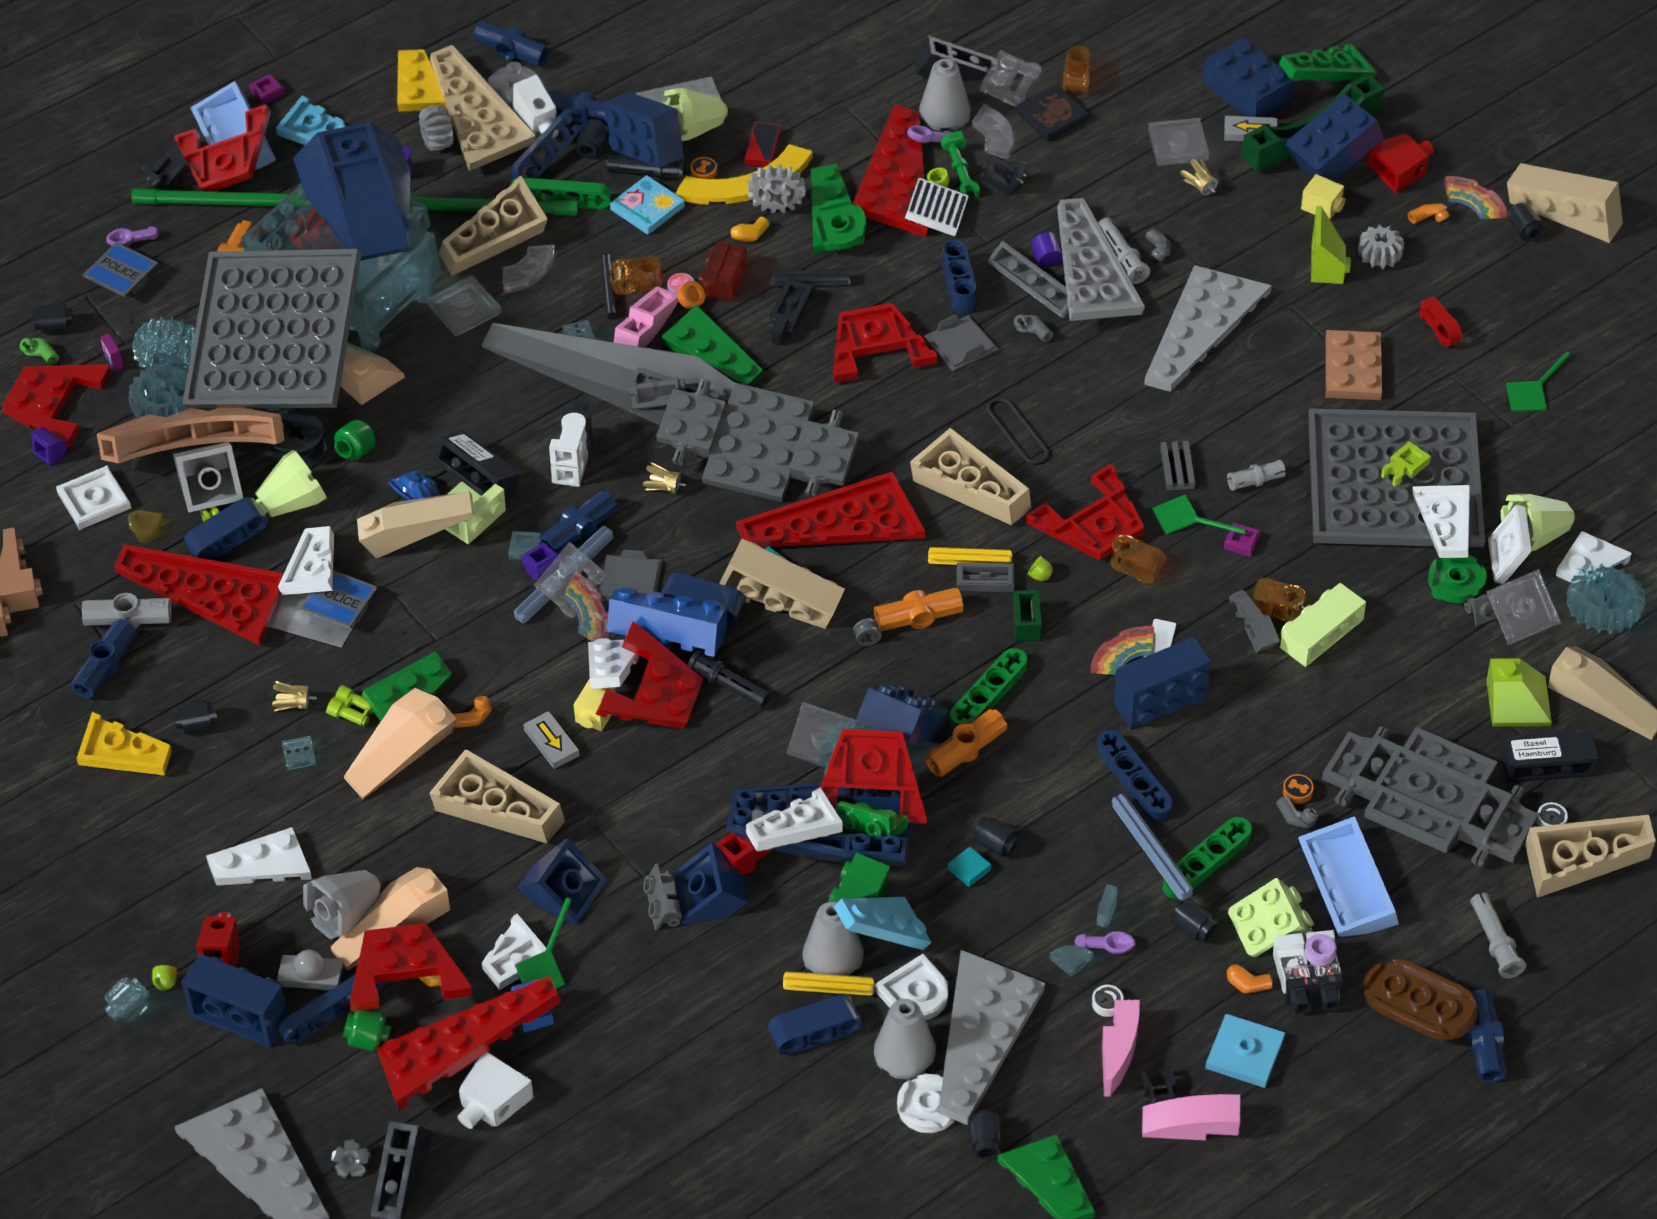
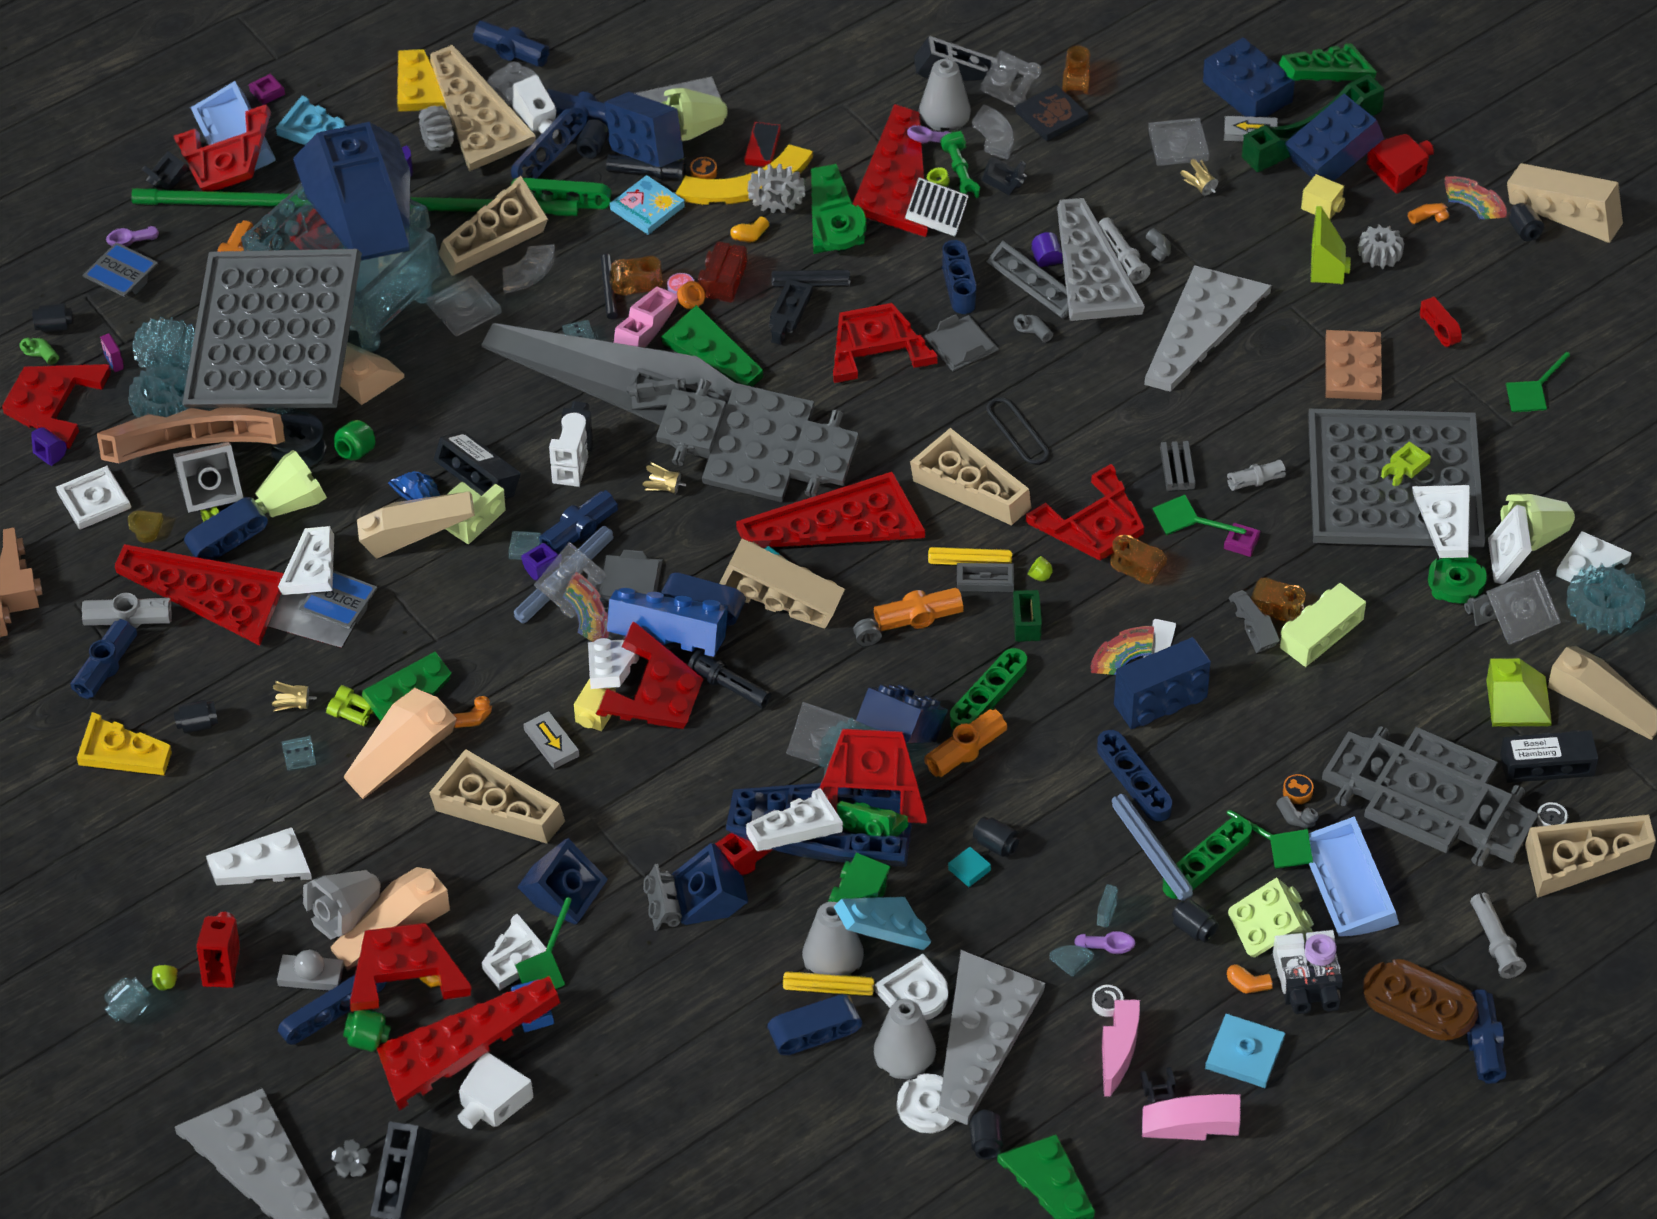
dark blue brick [182,954,288,1048] -> none
none -> green piece [1227,810,1313,869]

